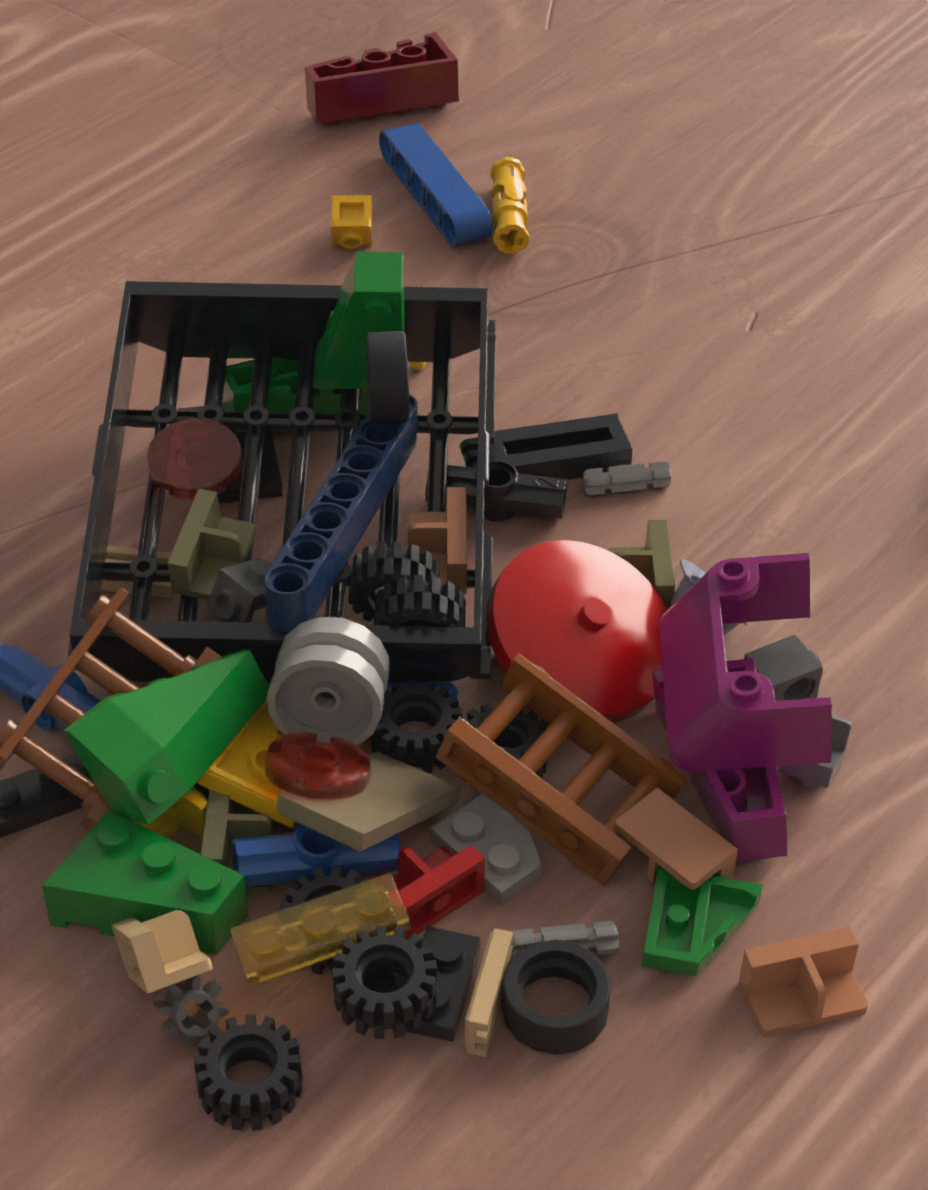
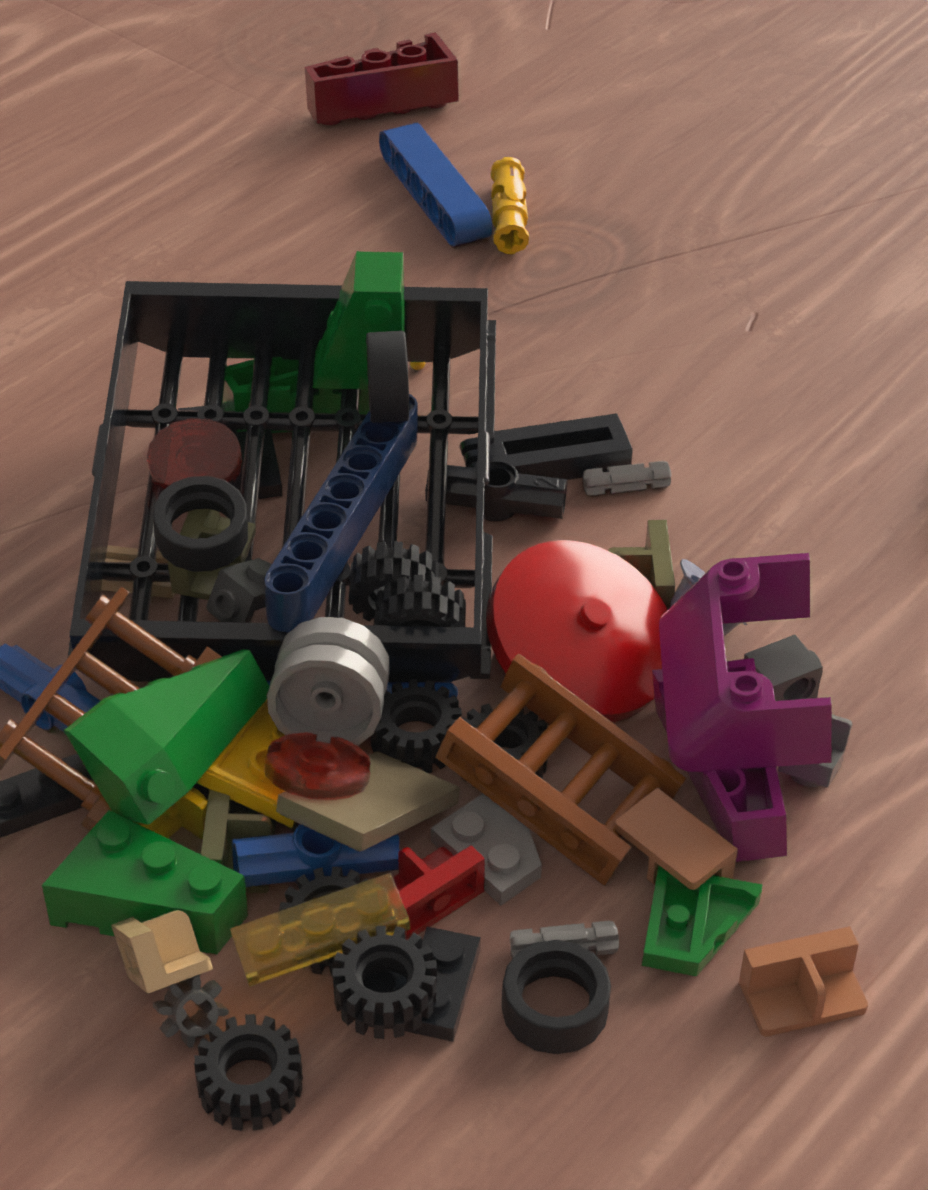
yellow bracket [331,195,372,249] -> none
nougat panel [408,487,467,594] -> none
tan tile [465,928,513,1058] -> none
none -> black tyre [153,476,248,572]

